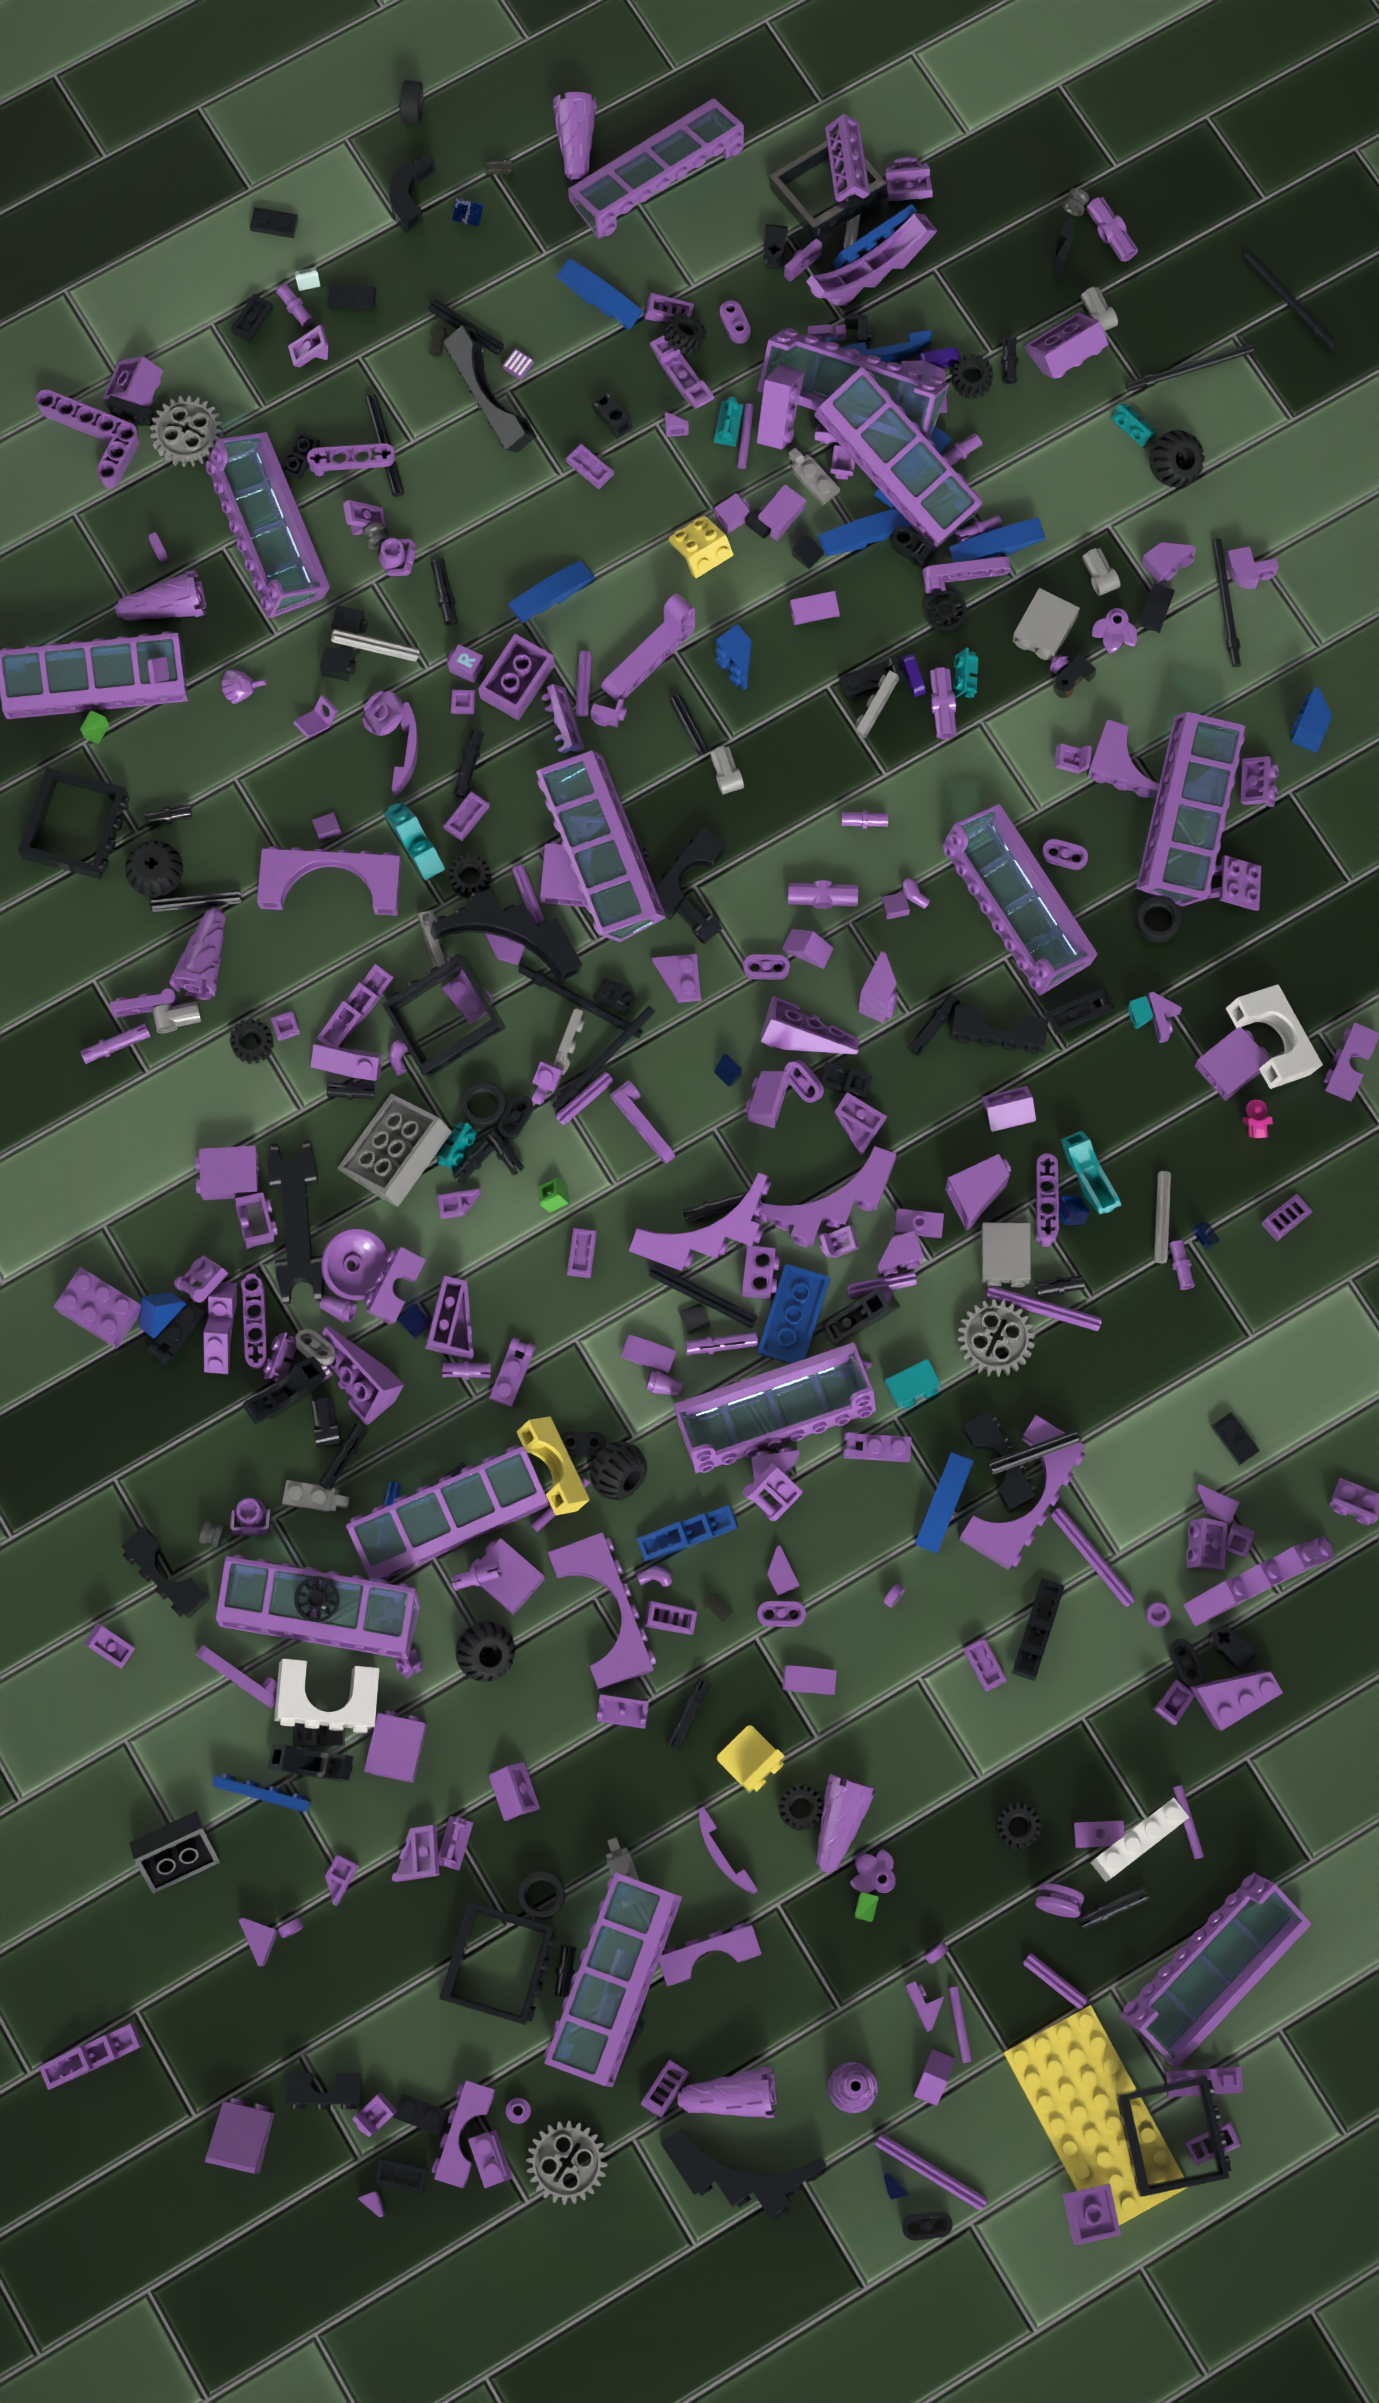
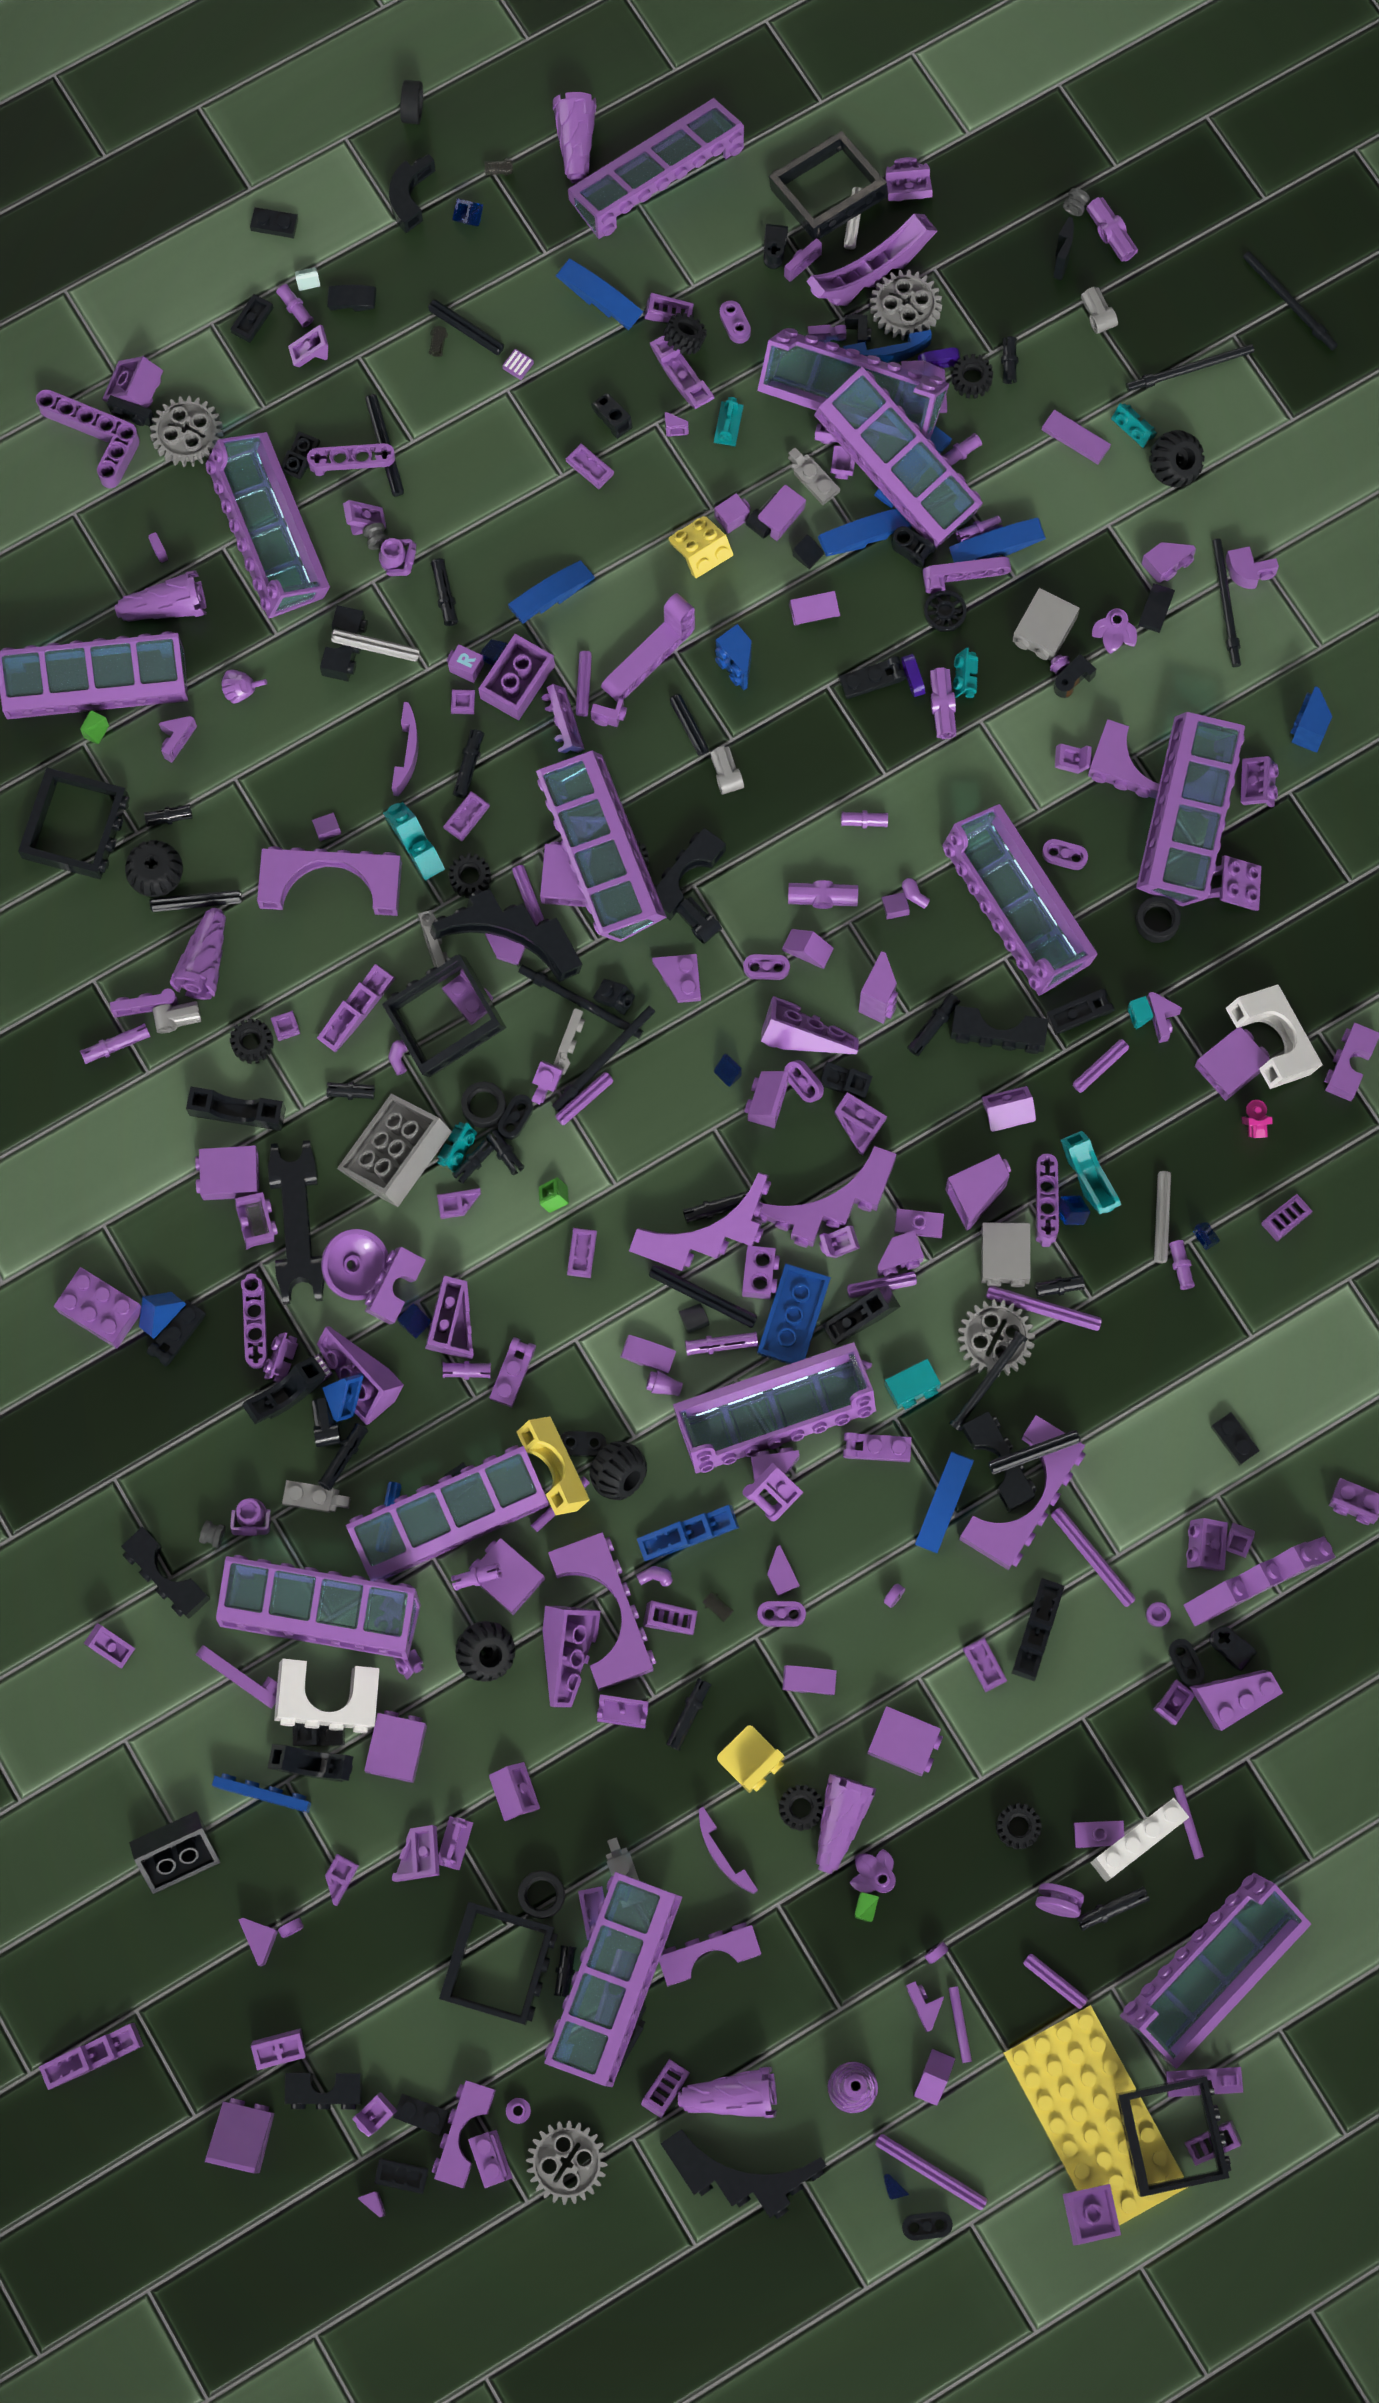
medium lavender slope [148,657,169,683] -> none
medium lavender plate [174,1255,228,1302] -> none
medium lavender arch [204,1282,237,1374] -> none
medium lavender bracket [294,695,338,739] -> none
black wheel [294,1576,340,1622] -> none
light grey plate [296,1329,335,1366] -> none
medium lavender slope [311,1044,383,1081] -> none
medium lavender cone [320,1295,357,1323] -> none
medium lavender tile [362,691,404,736] -> none
black arch [443,325,537,453] -> none
medium lavender beam [610,1080,675,1164] -> none
medium lavender bar [737,404,754,469] -> none
medium lavender wedge [757,365,805,449] -> none
medium lavender fence [825,114,870,202] -> none
blue plate [832,204,917,270] -> none
light grey plate [855,671,899,739] -> none
medium lavender slope [1024,312,1109,379] -> none
light grey piece [1082,548,1120,596] -> none
medium lavender tile [1196,1484,1239,1525] -> none
none -> medium lavender slope [159,716,197,763]
none -> black arch [186,1086,286,1131]
none -> medium lavender hinge [251,2028,306,2070]
none -> blue slope [323,1373,364,1422]
none -> clear blue slope [480,639,508,666]
none -> medium lavender wedge [543,1606,601,1707]
none -> medium lavender plate [578,1886,612,1941]
none -> medium lavender brick [867,1706,943,1777]
none -> light grey gear [870,270,942,340]
none -> black bar [949,1330,1028,1432]
none -> medium lavender tile [1042,410,1111,465]
none -> medium lavender axle [1073,1039,1129,1093]

